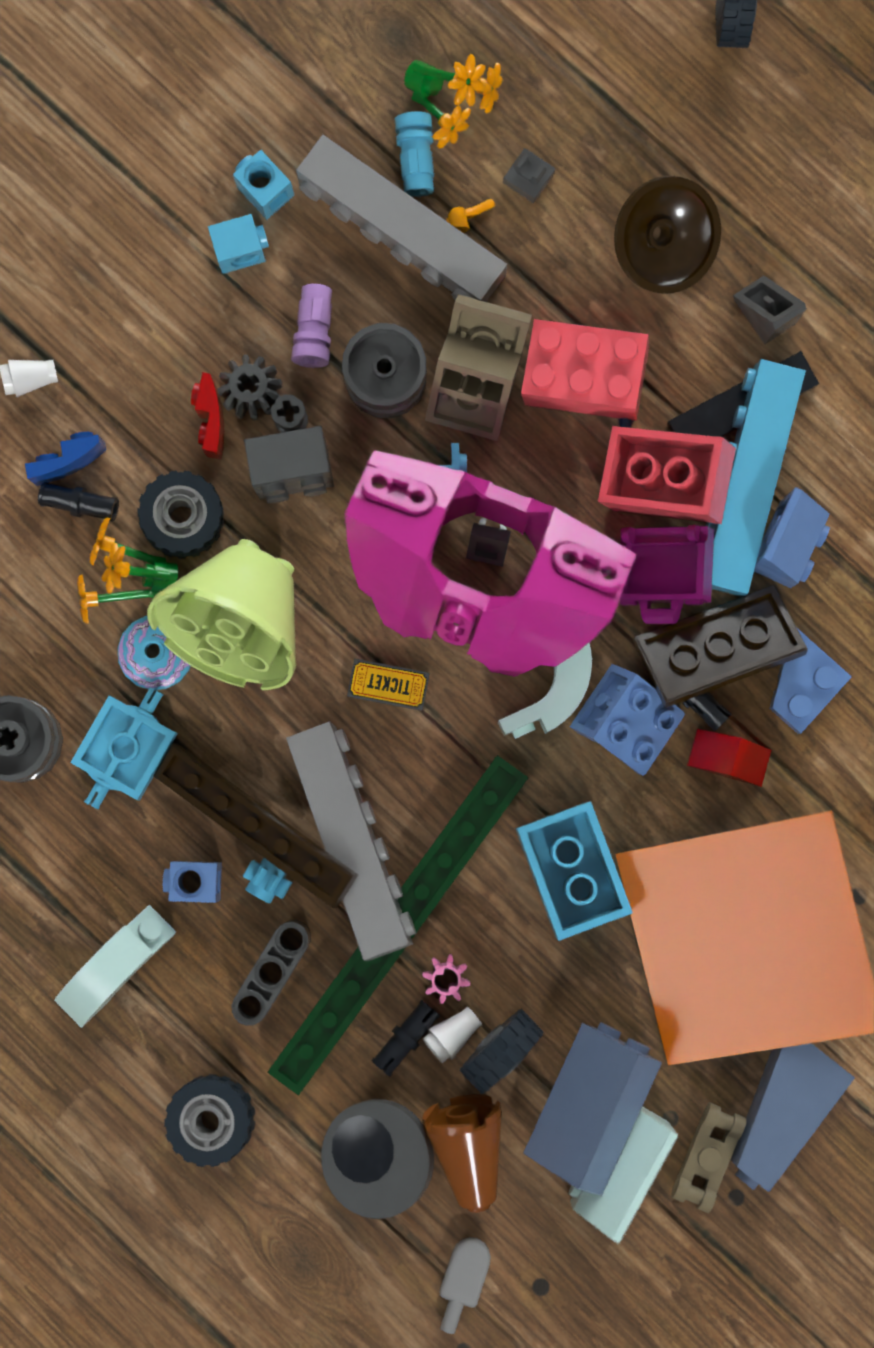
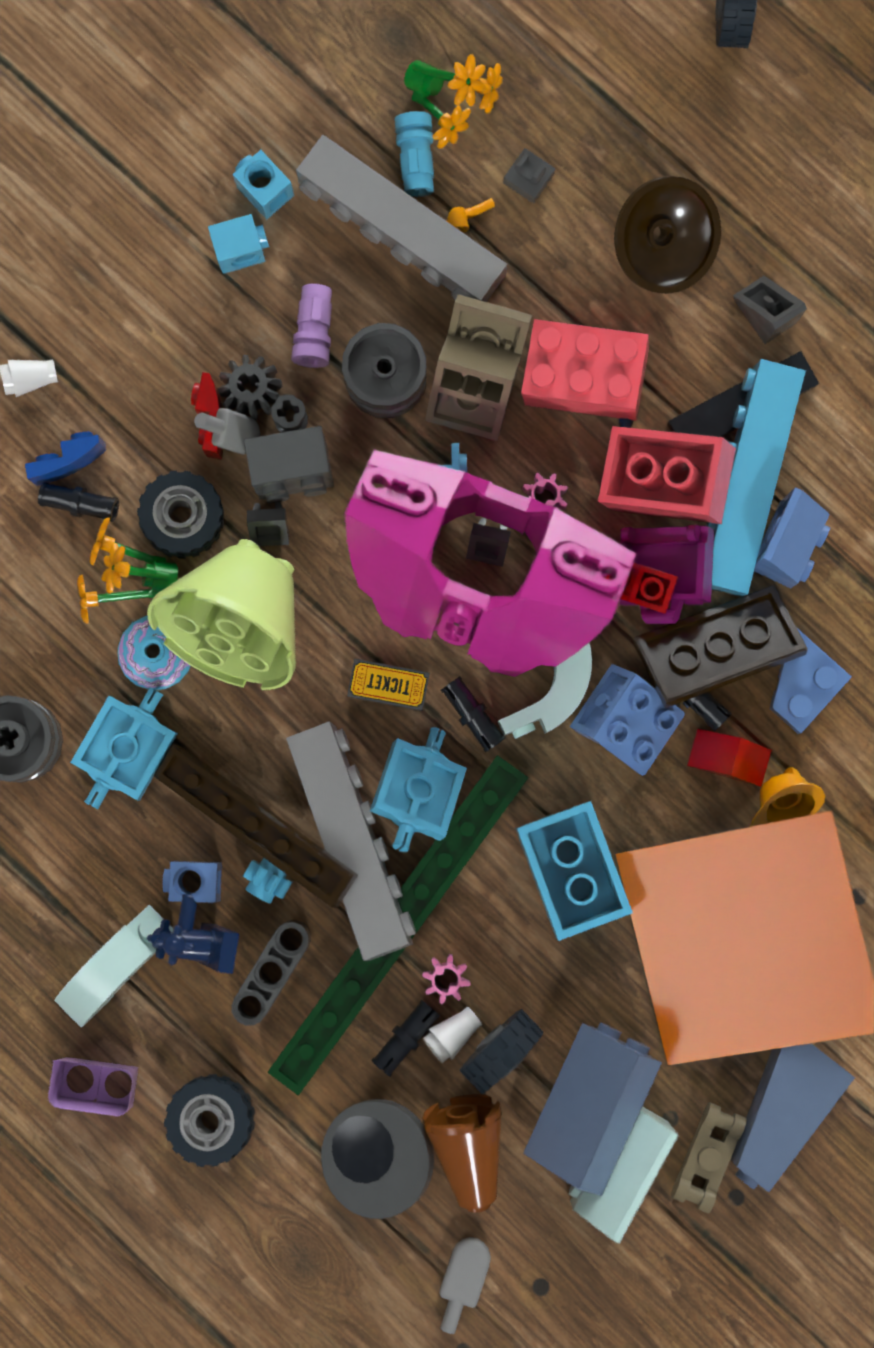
none -> lavender piece [48,1057,138,1116]
none -> dark blue piece [147,893,239,974]
none -> light grey piece [194,408,260,454]
none -> dark grey tile [247,502,289,546]
none -> medium azure plate [370,727,467,852]
none -> black pin [440,676,505,752]
none -> bright pink gear [522,473,568,509]
none -> red slope [603,562,679,614]
none -> light orange piece [749,767,825,827]

